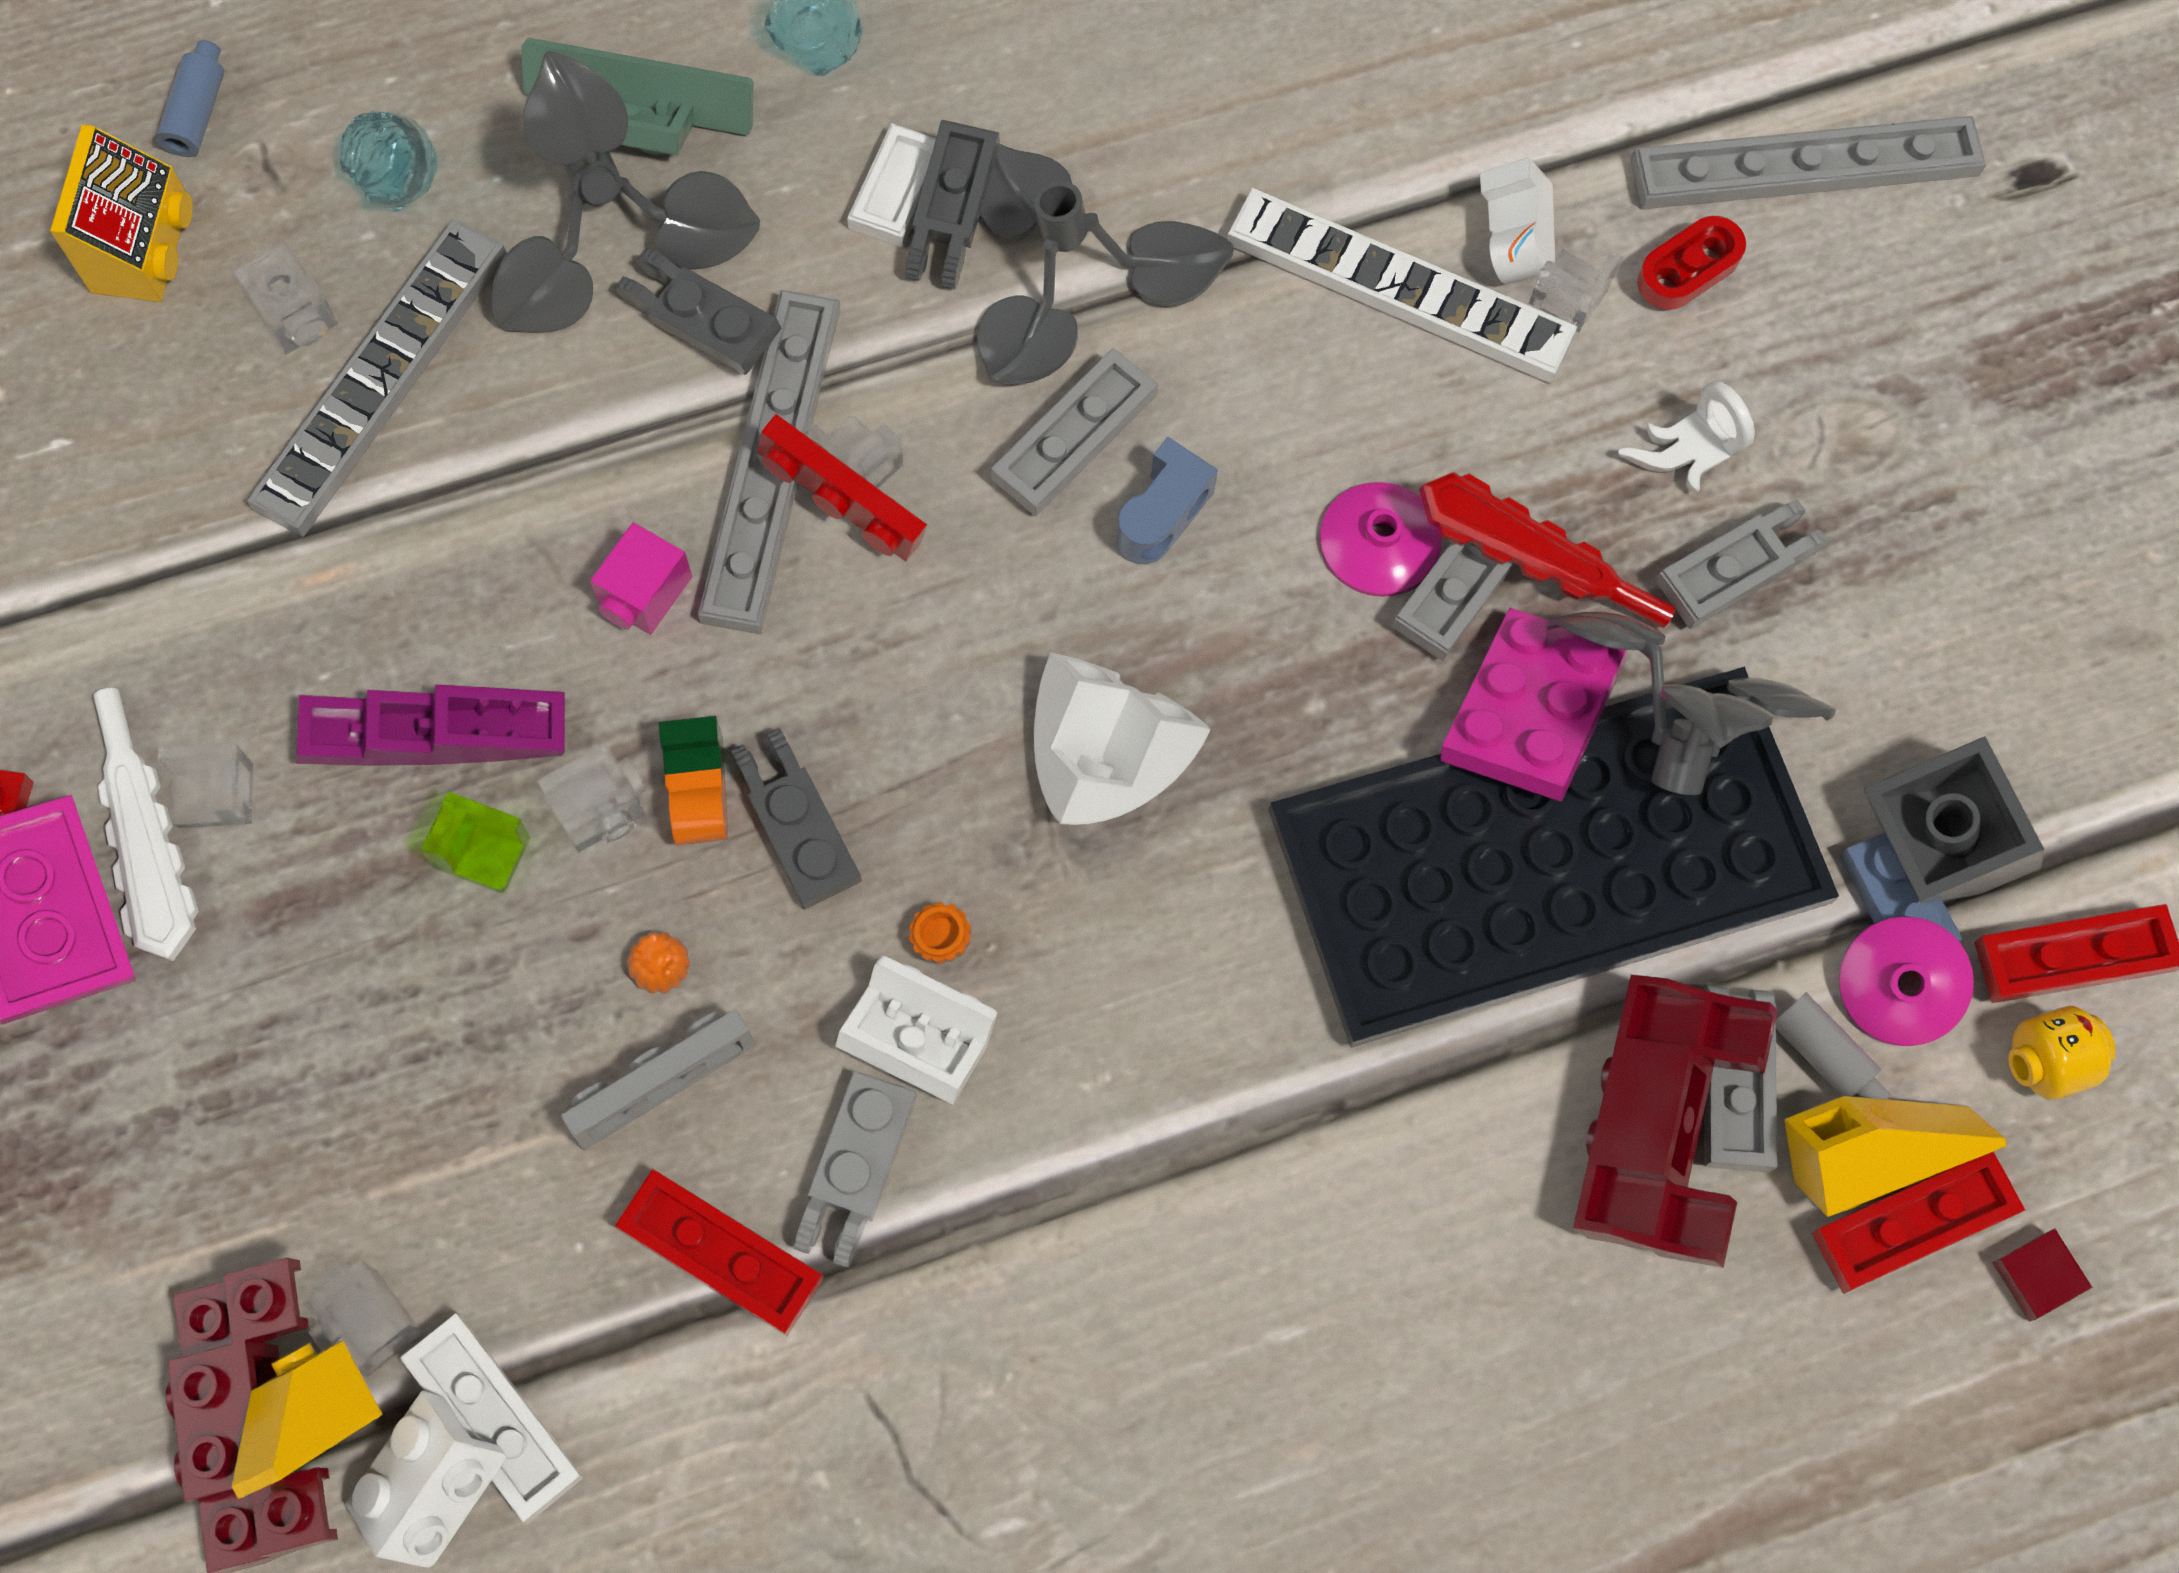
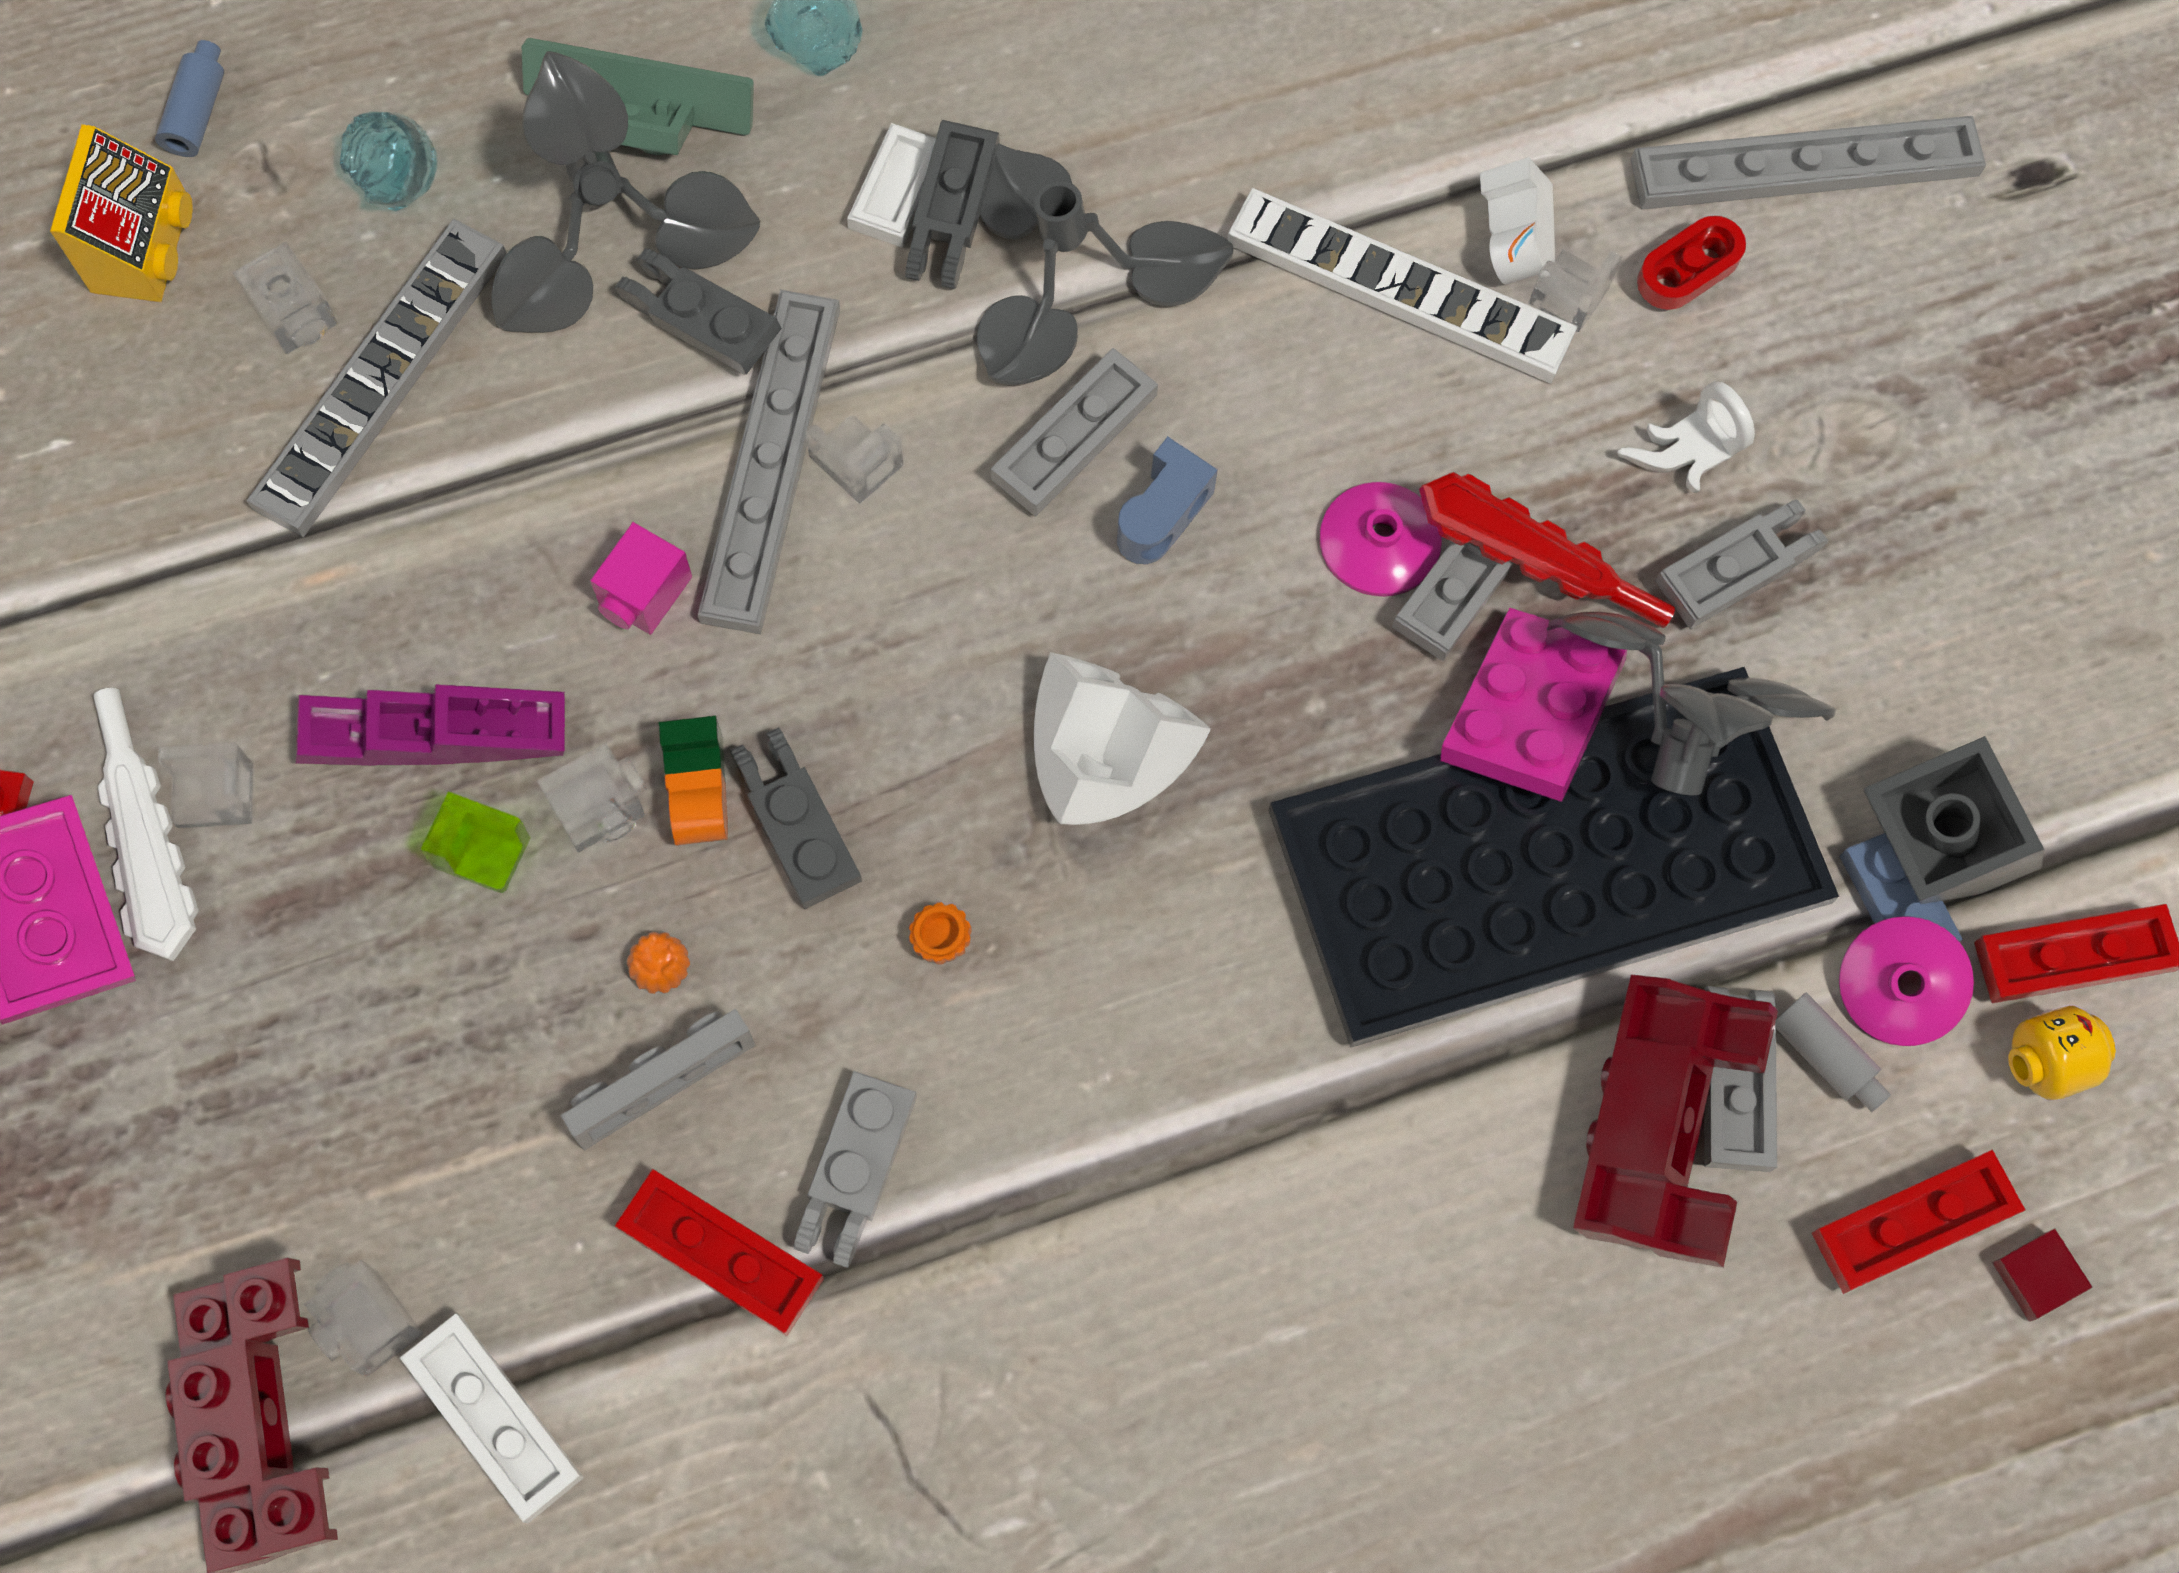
yellow slope [231,1341,383,1499] -> none
white bracket [345,1391,506,1568] -> none
red plate [757,414,927,562] -> none
white bracket [835,955,997,1105] -> none
yellow slope [1784,1096,2006,1217] -> none

